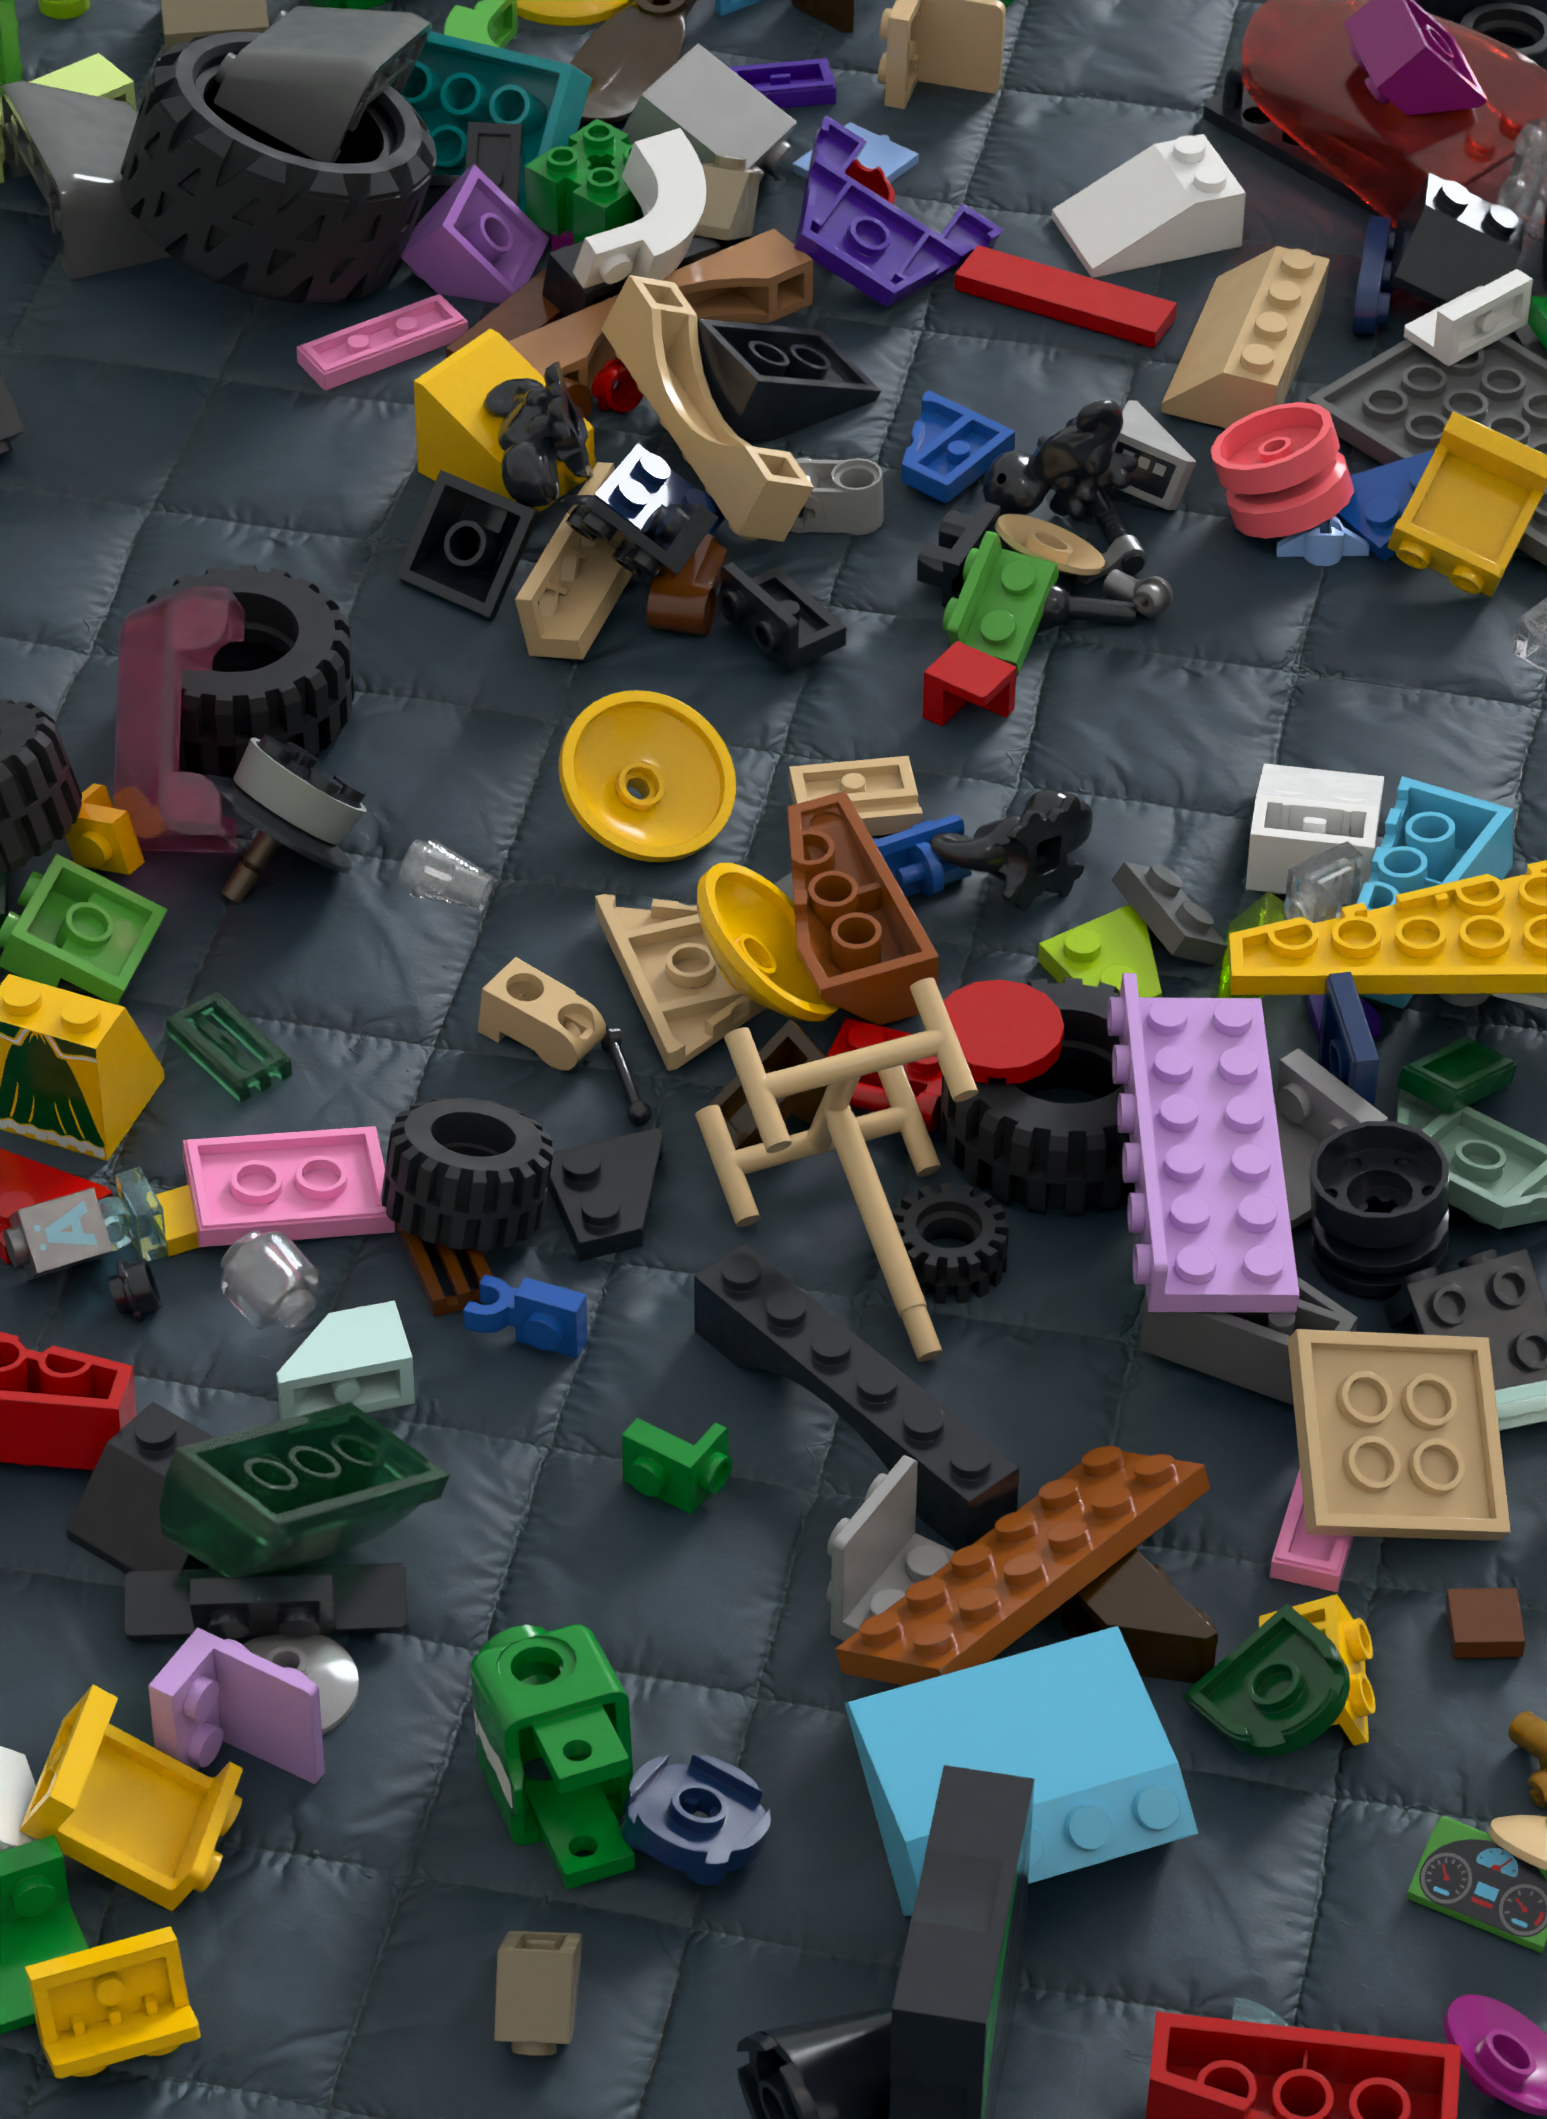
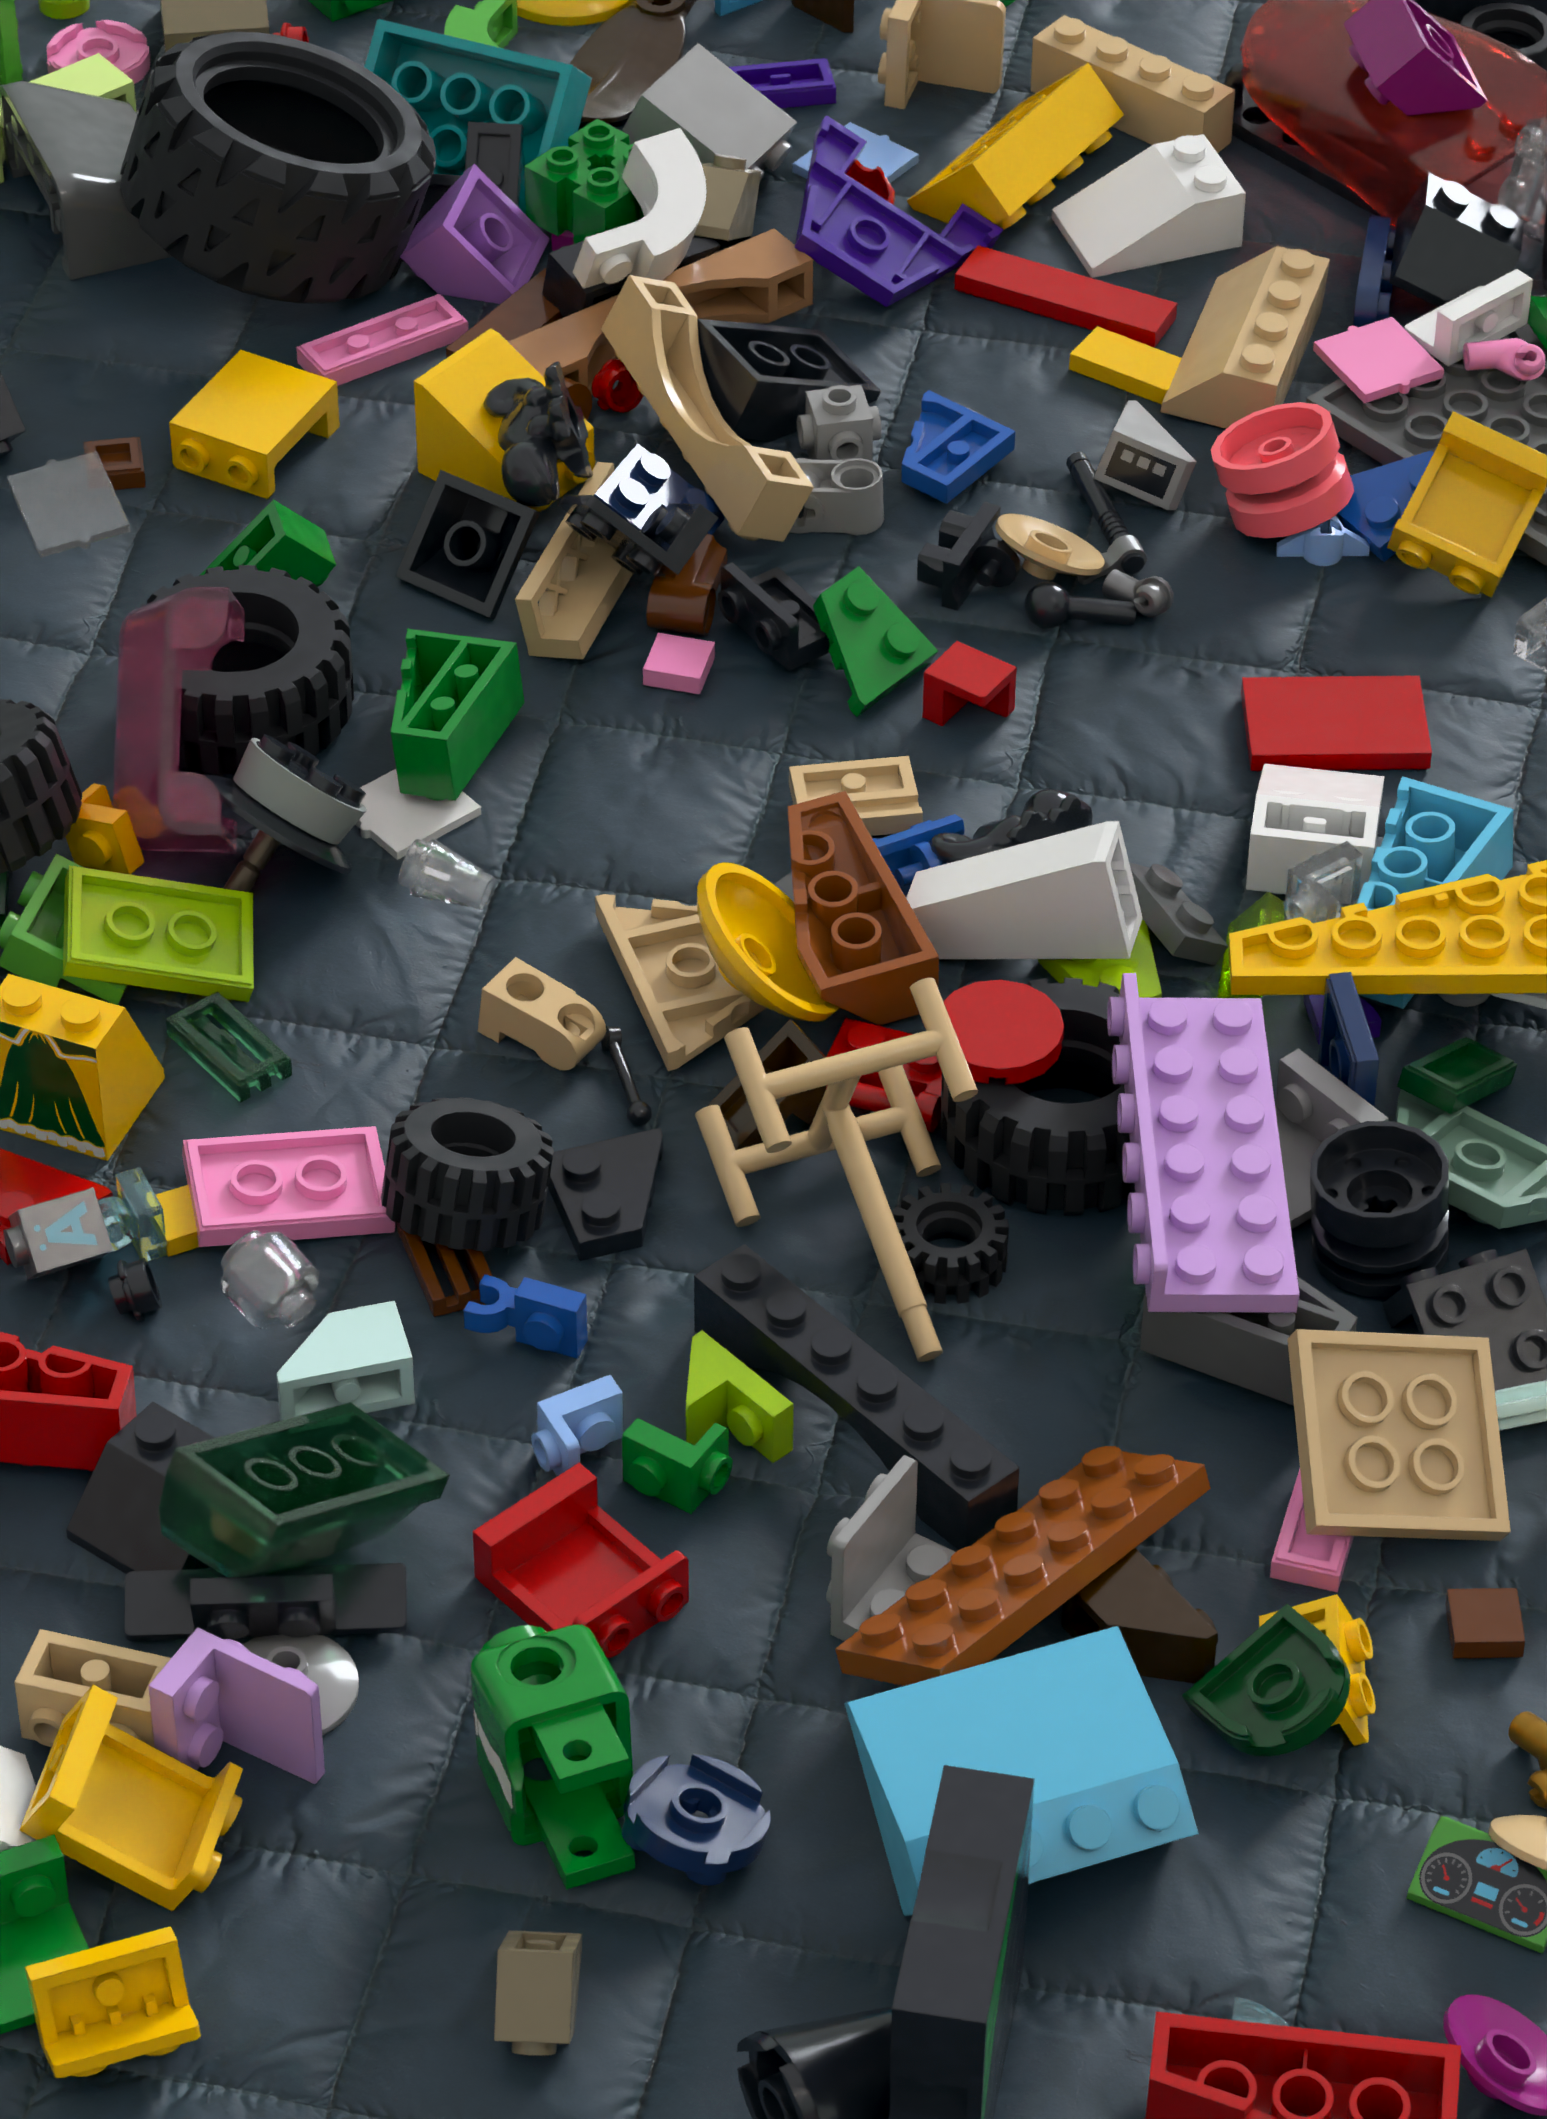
dark grey windscreen [213,6,432,163] -> none
yellow dish [558,690,736,862] -> none
bright green bracket [942,531,1059,674] -> none
black animal [983,400,1138,521] -> none
none -> clear piece [7,451,130,558]
none -> tan brick [14,1629,171,1748]
none -> bright pink tile [47,20,150,84]
none -> lime tile [63,865,254,1002]
none -> reddish brown tile [83,437,146,493]
none -> yellow panel [169,350,340,499]
none -> green slope [199,499,336,587]
none -> white piece [355,769,481,860]
none -> green wedge [391,628,525,801]
none -> red panel [473,1463,689,1658]
none -> light blue bracket [531,1375,623,1476]
none -> bright pink tile [643,633,715,694]
none -> lime slope [686,1330,794,1463]
none -> light grey brick [797,385,881,461]
none -> green wing [813,566,938,717]
none -> white slope [906,821,1143,959]
none -> yellow slope [907,63,1124,230]
none -> tan brick [1031,15,1235,153]
none -> yellow tile [1069,326,1182,405]
none -> red tile [1241,676,1432,771]
none -> bright pink piece [1313,317,1444,404]
none -> bright pink arm [1463,338,1545,381]

